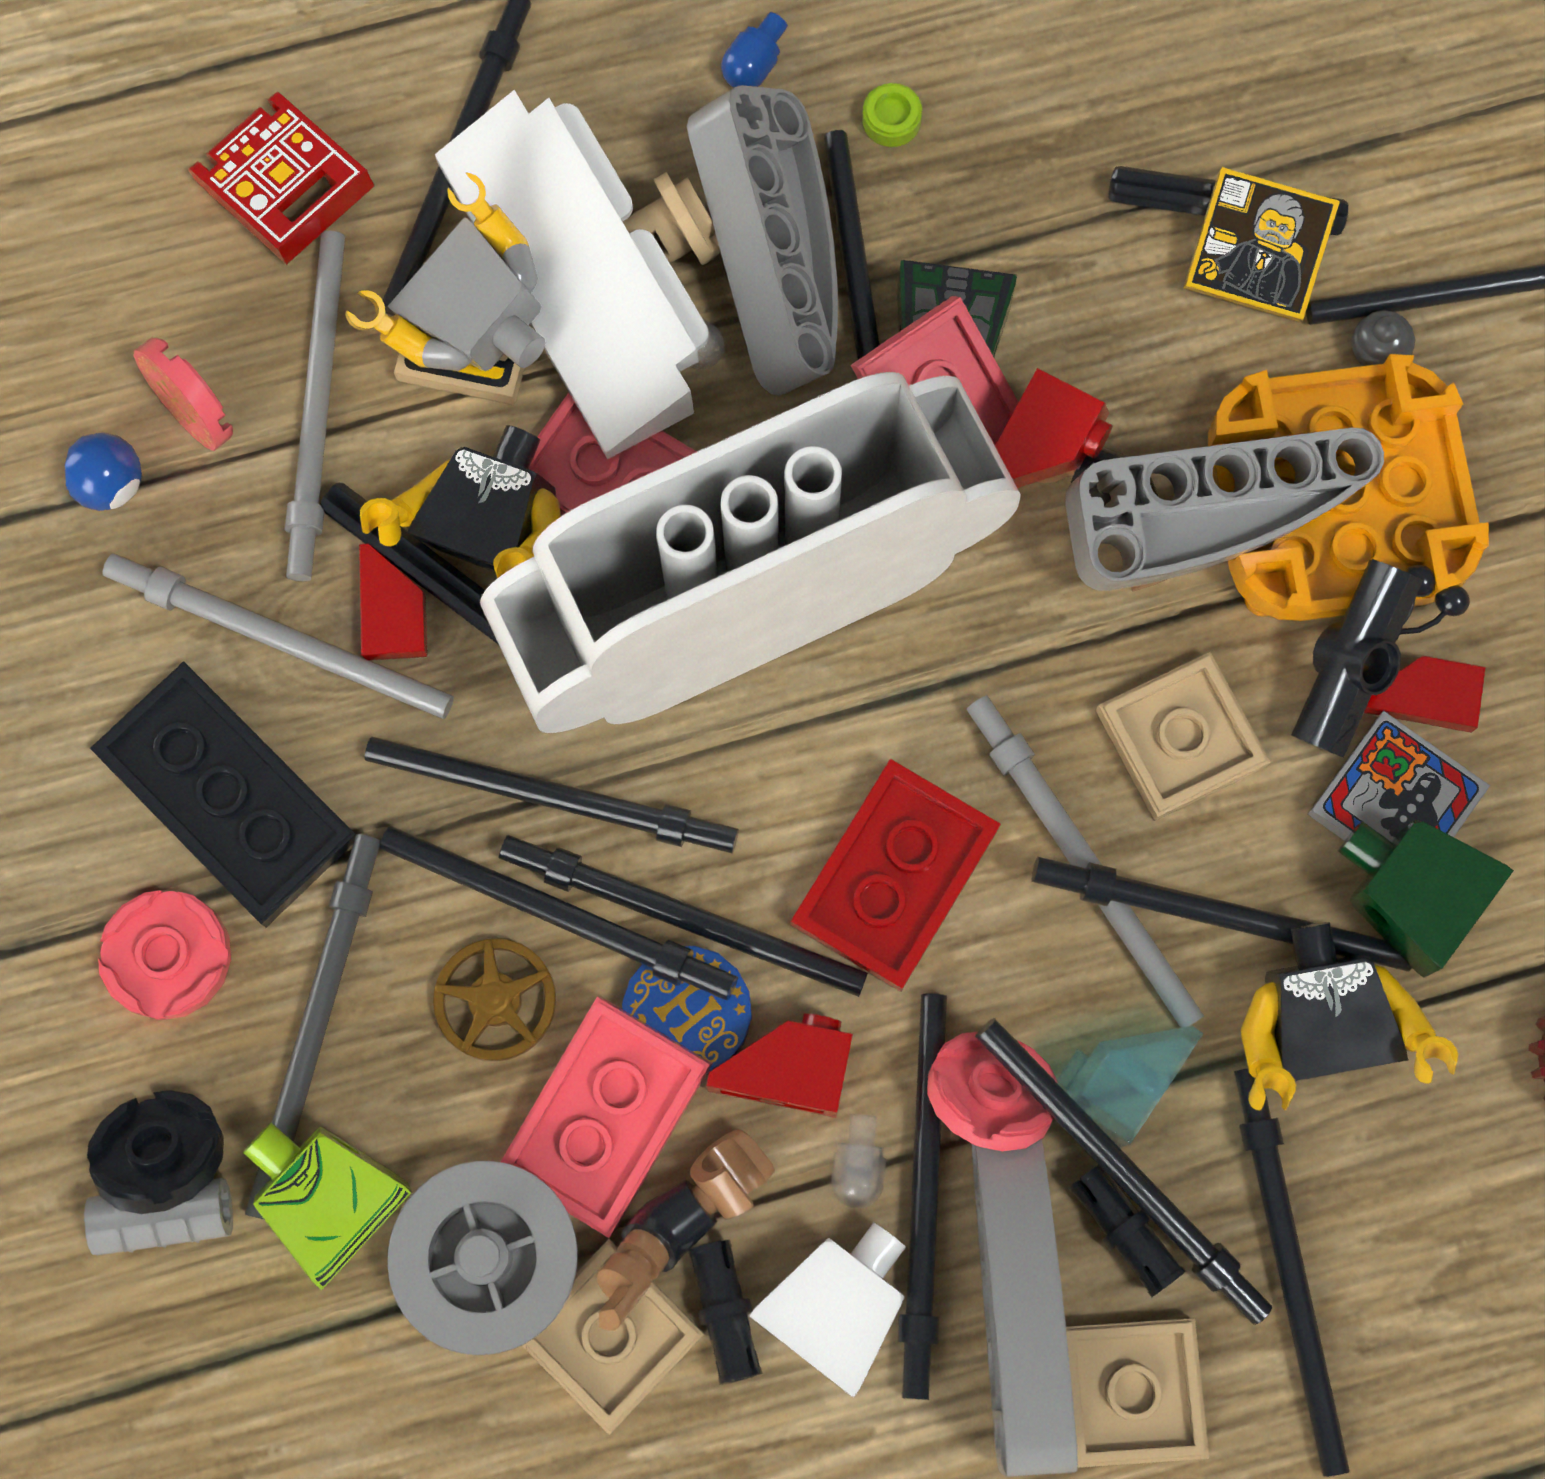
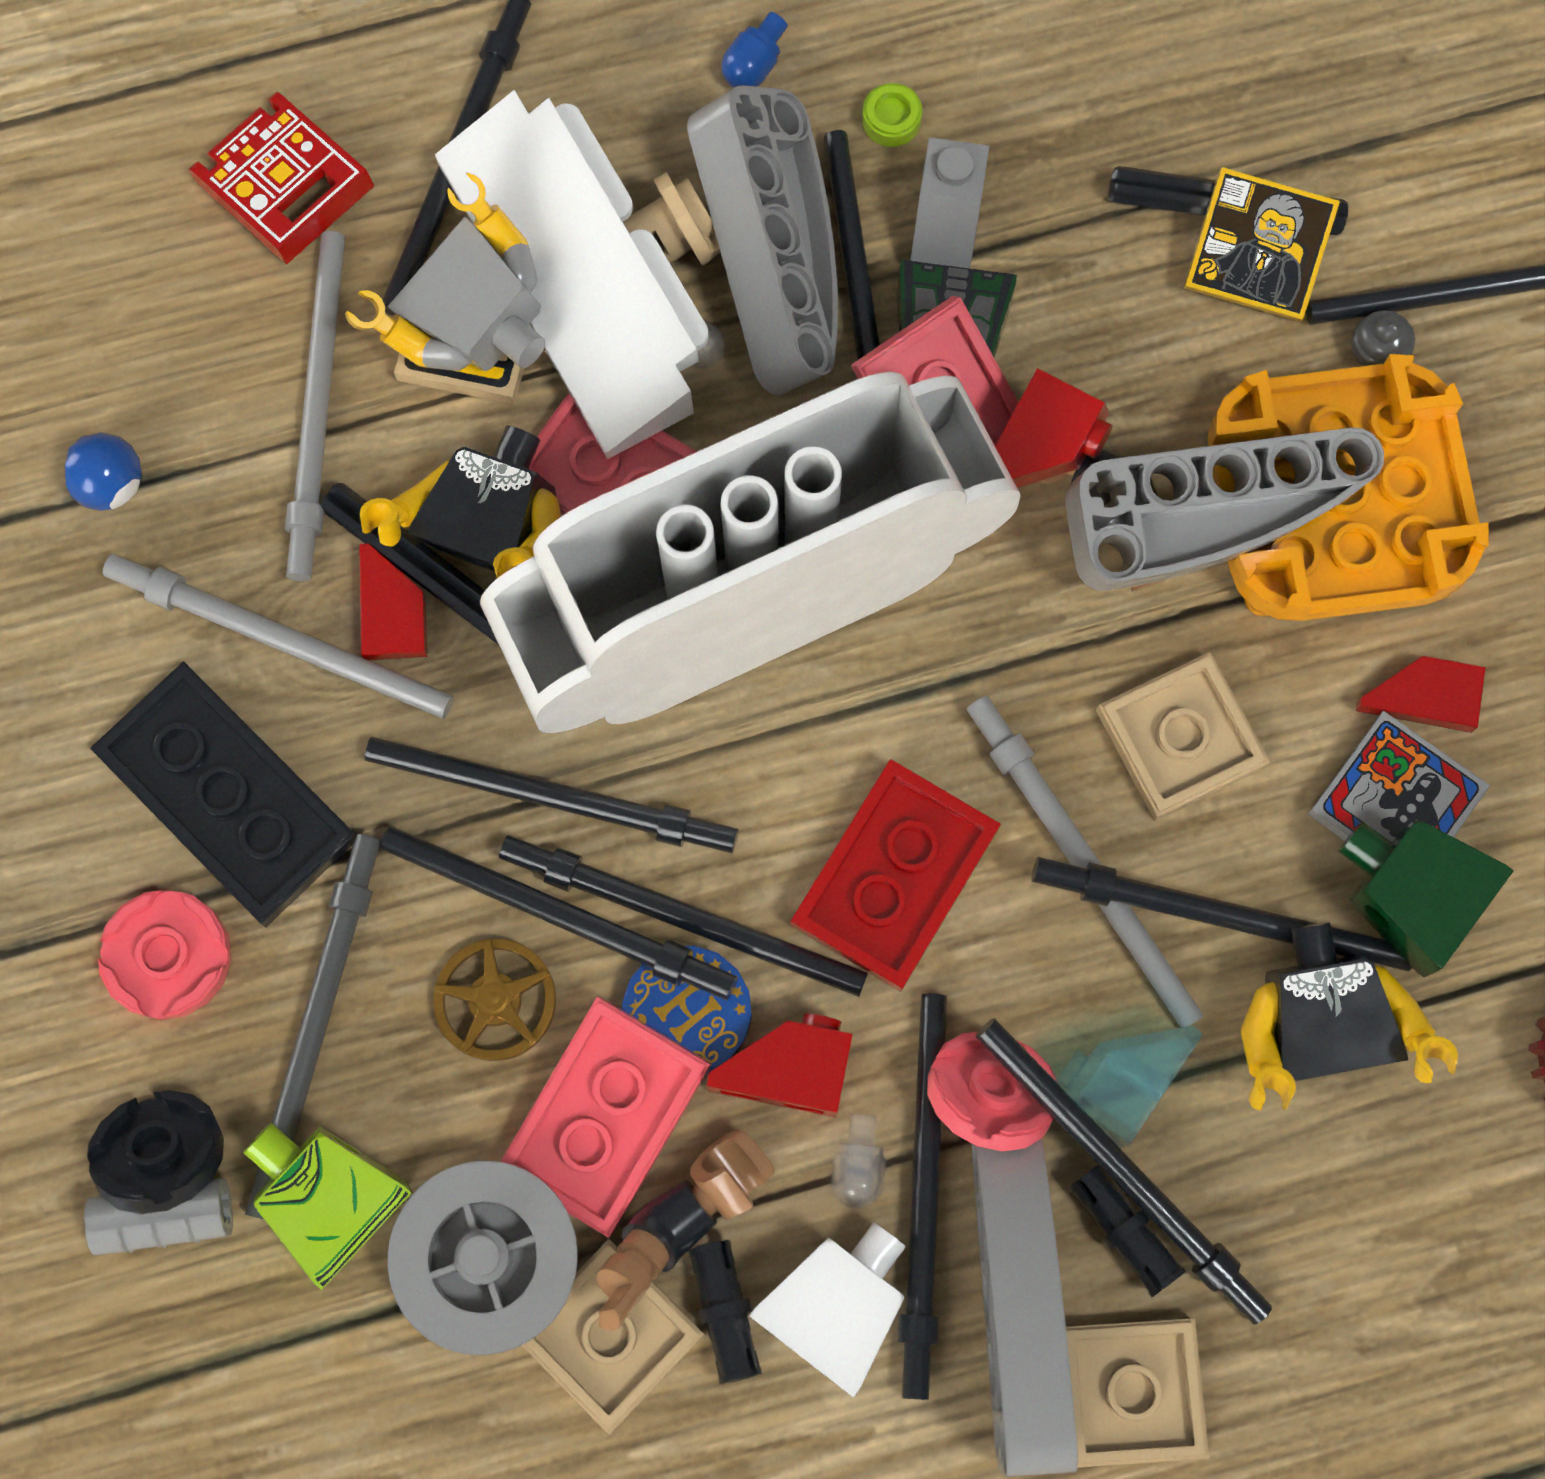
coral tile [133,337,233,451] -> none
black bar [1234,1068,1350,1477] -> none
black piece [1291,559,1424,758] -> none
black piece [1396,565,1470,641] -> none
none -> light grey slope [910,137,990,268]

